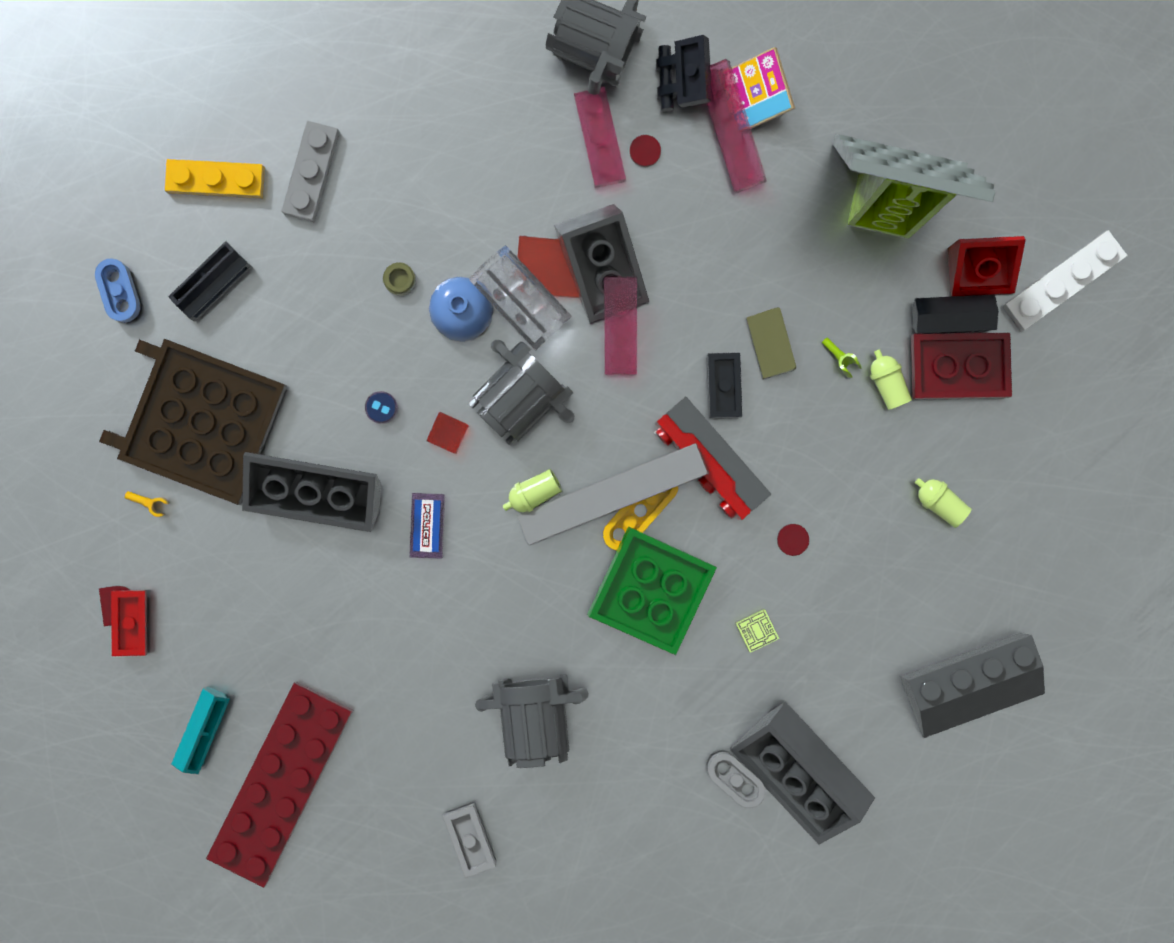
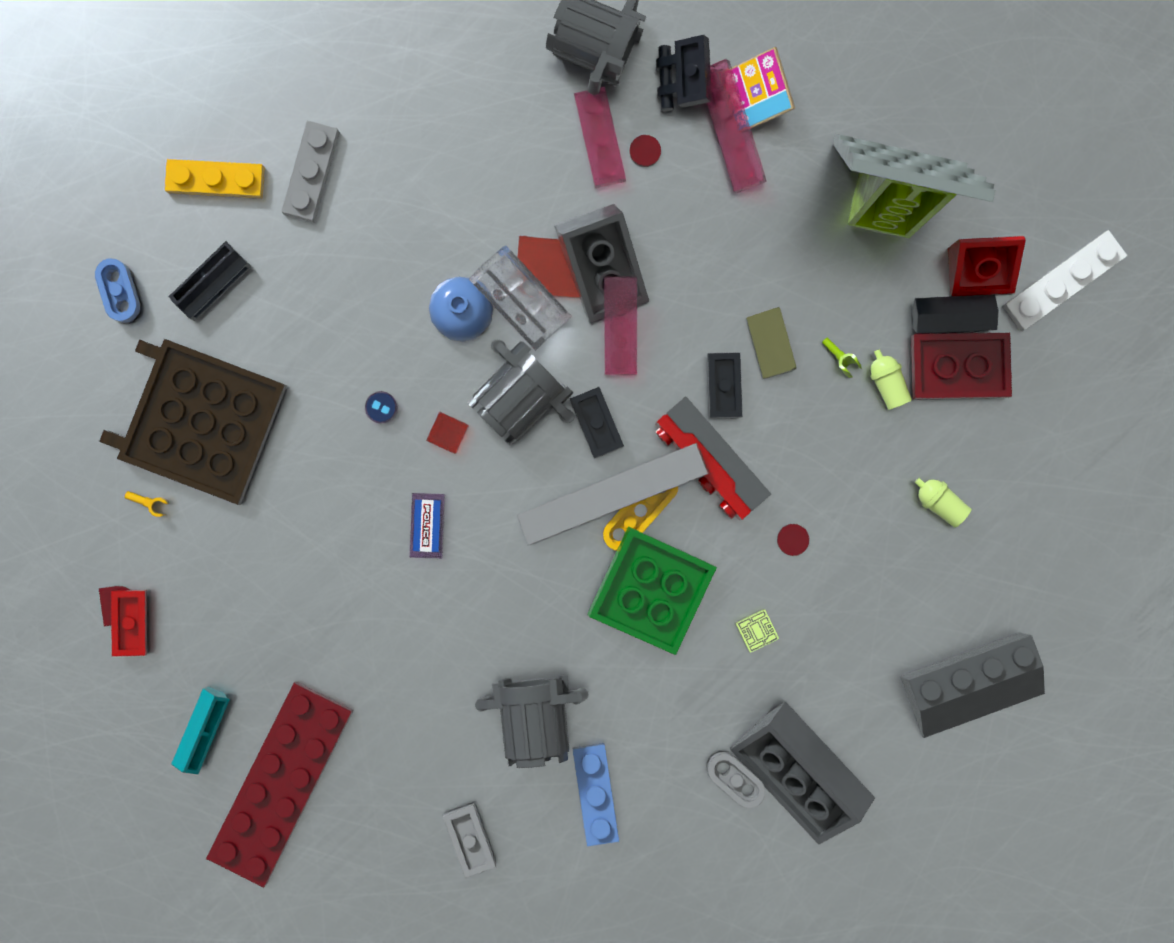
dark grey slope [242,452,381,532] -> none
olive tile [383,262,416,296] -> none
yellowish green piece [503,469,562,512] -> none
none -> black plate [570,387,624,459]
none -> medium blue plate [573,743,619,847]

